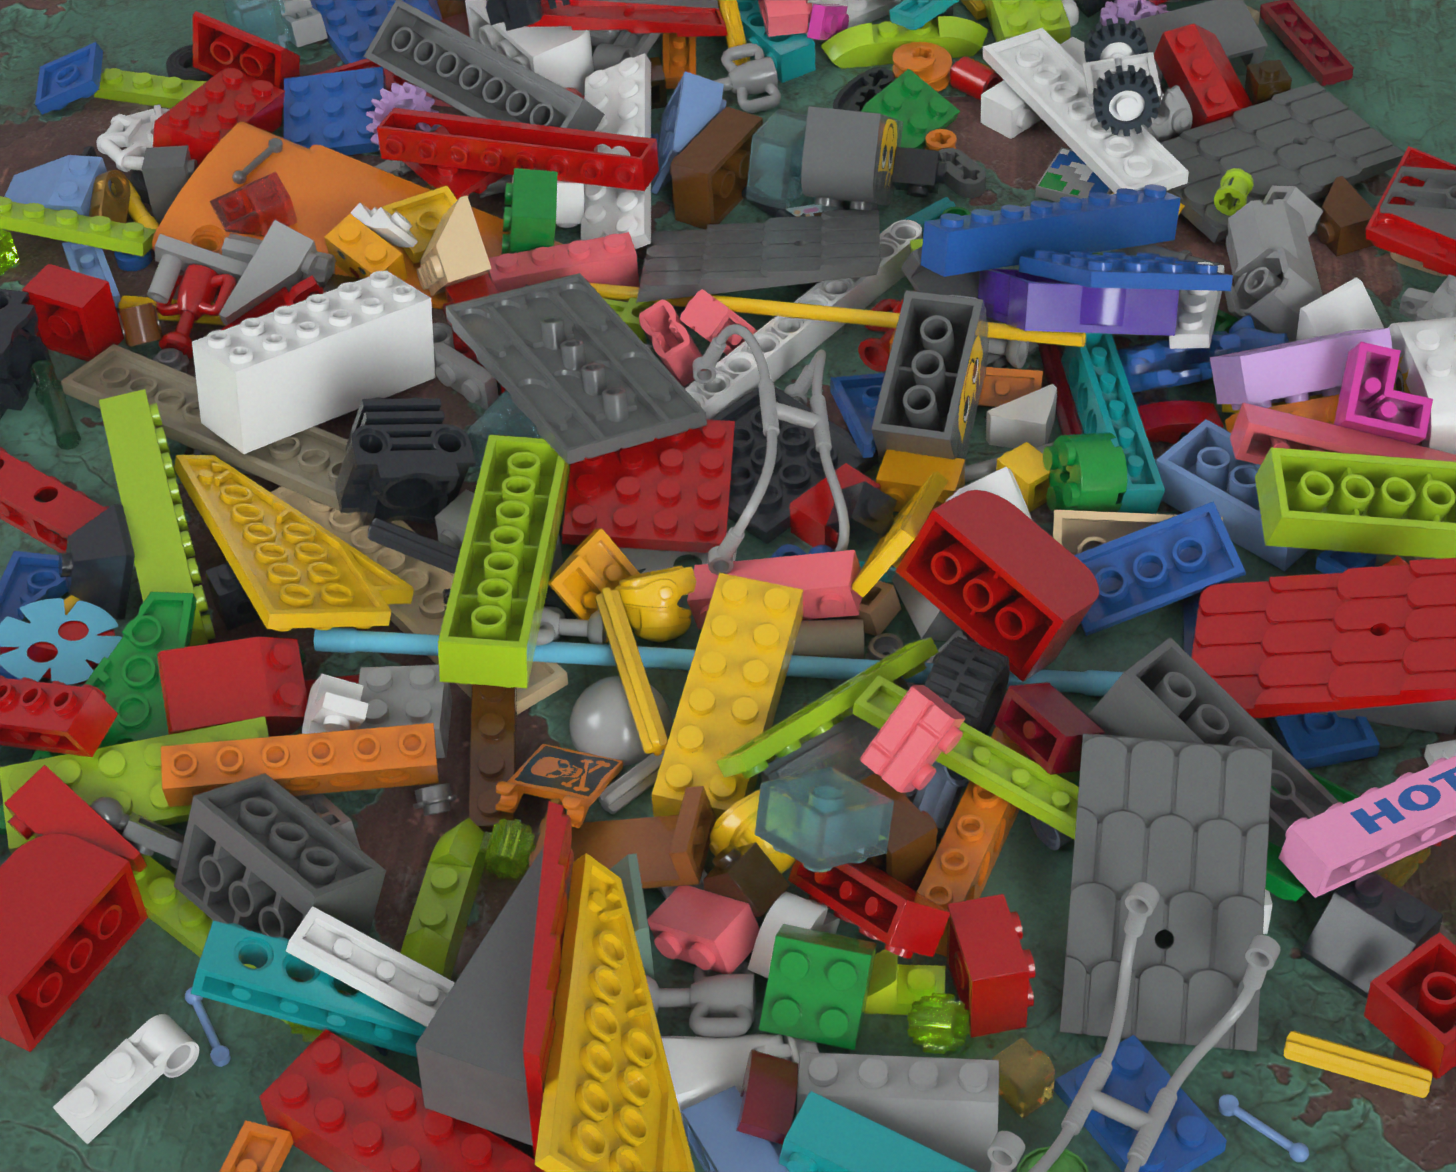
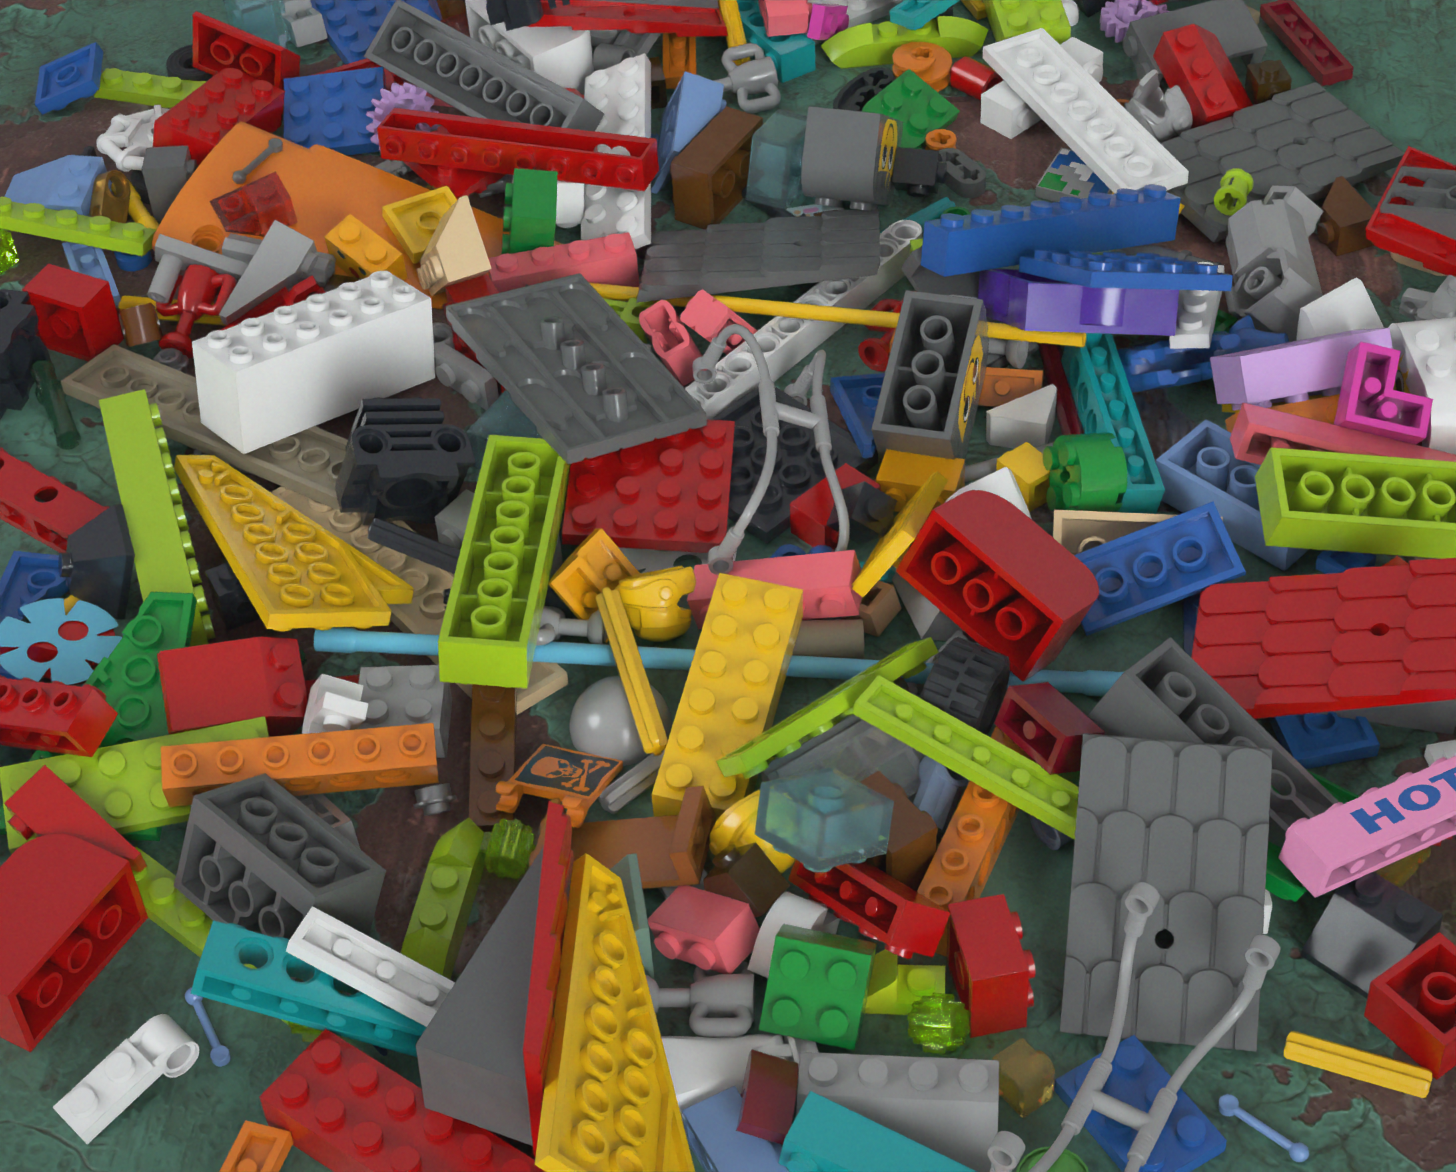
dark grey plate [90,797,185,869] -> none
white slope [351,203,418,247] -> none
coral brick [860,685,966,793] -> none
flat silver plate [865,633,903,660] -> none
black plate [1083,17,1161,136] -> none
red slope [1137,401,1224,444] -> none

